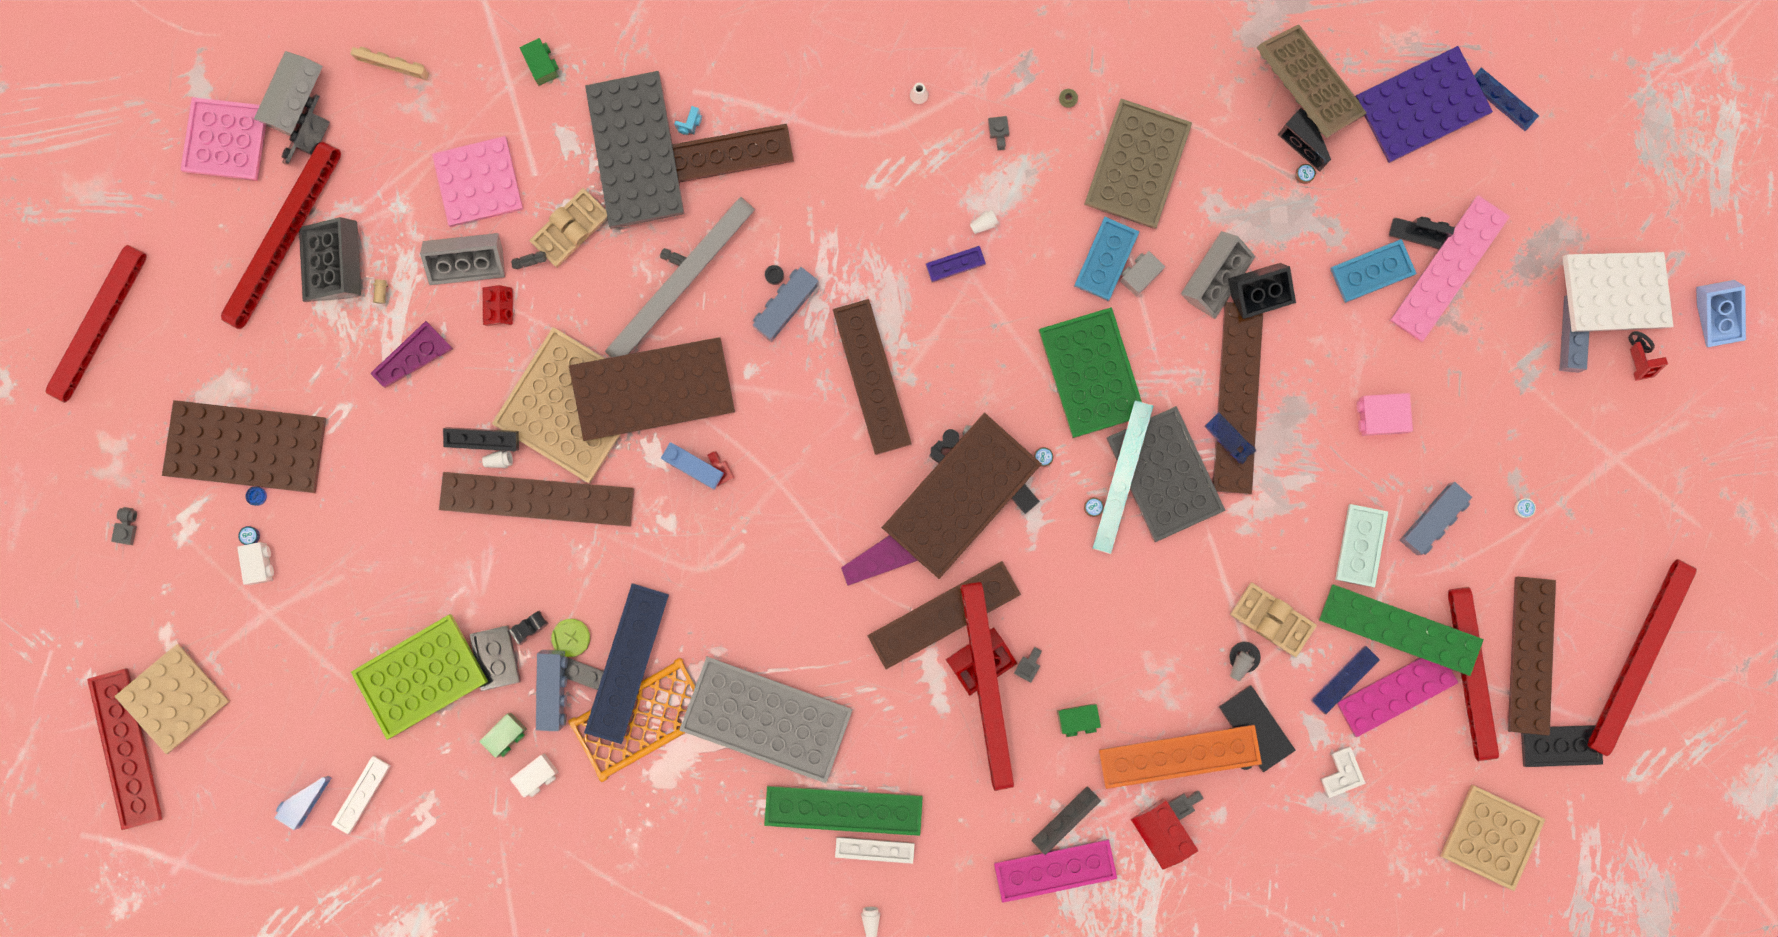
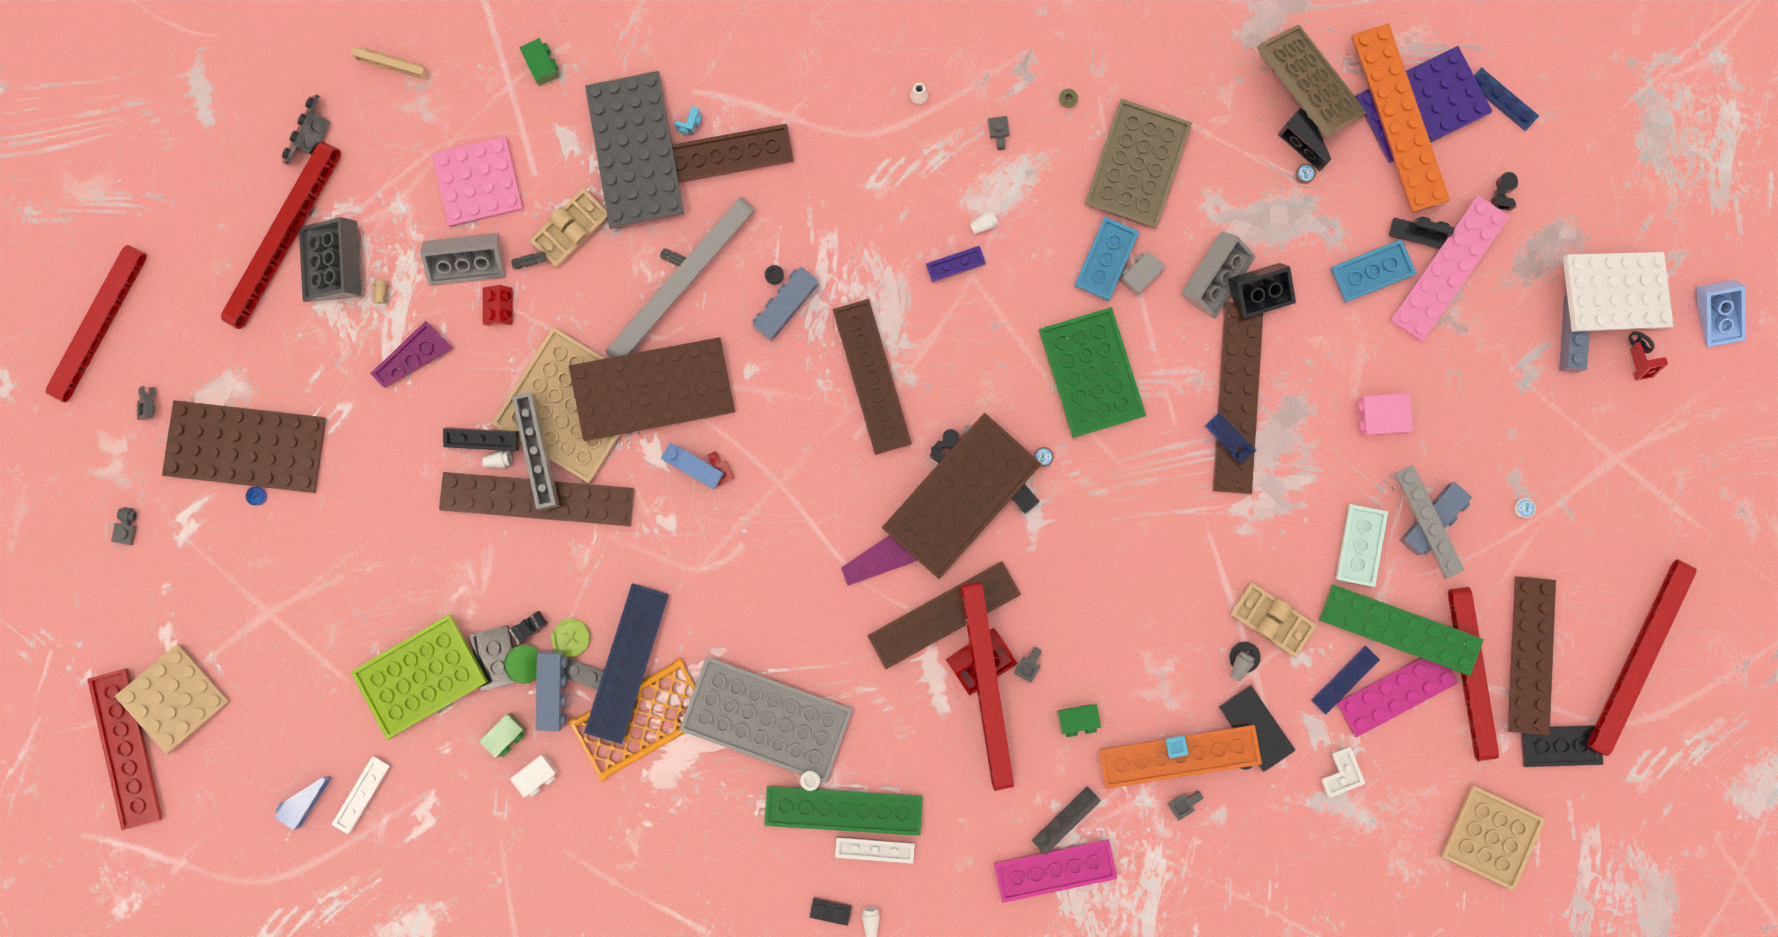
bright pink plate [181,97,266,181] -> none
white brick [237,542,274,585] -> none
tile [238,526,260,545] -> none
light grey slope [254,51,323,136] -> none
tile [1084,498,1104,517] -> none
plate [1092,400,1154,554] -> none
dark grey plate [1106,406,1226,542] -> none
red slope [1130,799,1198,870] -> none
none -> dark grey plate [137,386,156,420]
none -> bright green tile [504,645,539,684]
none -> light grey brick [512,392,560,511]
none -> white tile [800,770,820,791]
none -> black plate [809,897,852,926]
none -> medium azure tile [1165,735,1189,759]
none -> orange plate [1351,23,1450,213]
none -> light grey plate [1394,465,1465,579]
none -> black leg [1490,172,1518,211]

